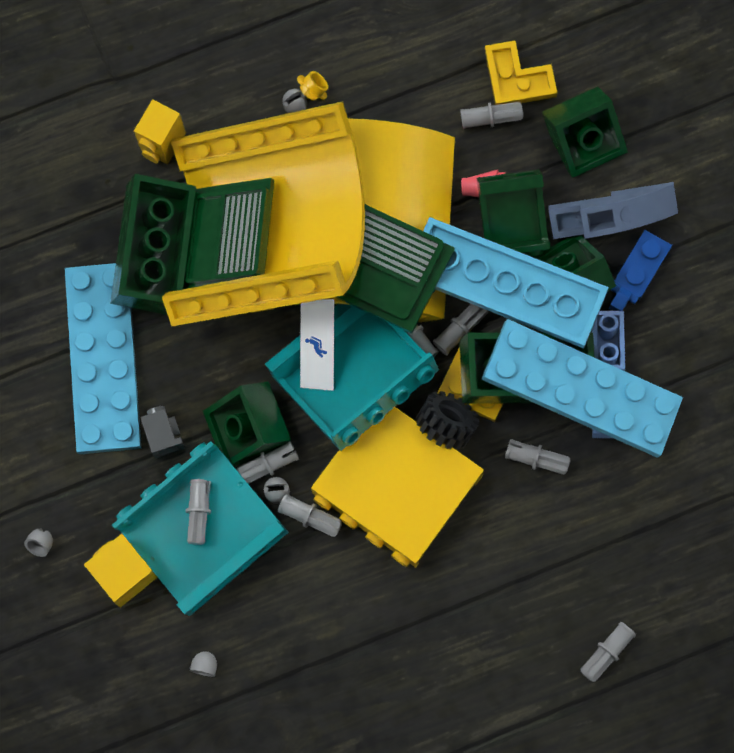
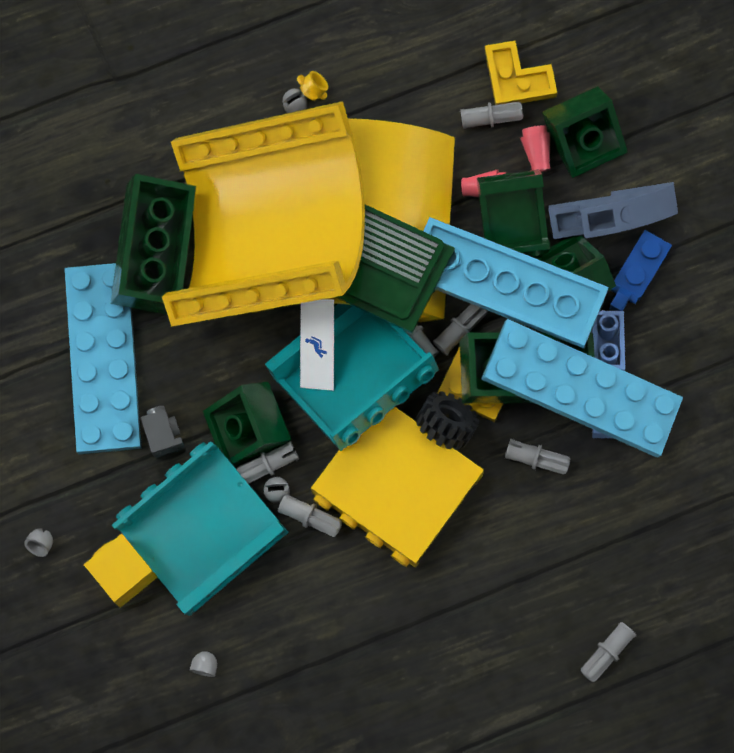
yellow brick [134,99,186,165] -> none
dark green piece [183,178,274,289] -> none
light grey axle [185,479,211,545] -> none
none -> coral cone [520,125,551,172]

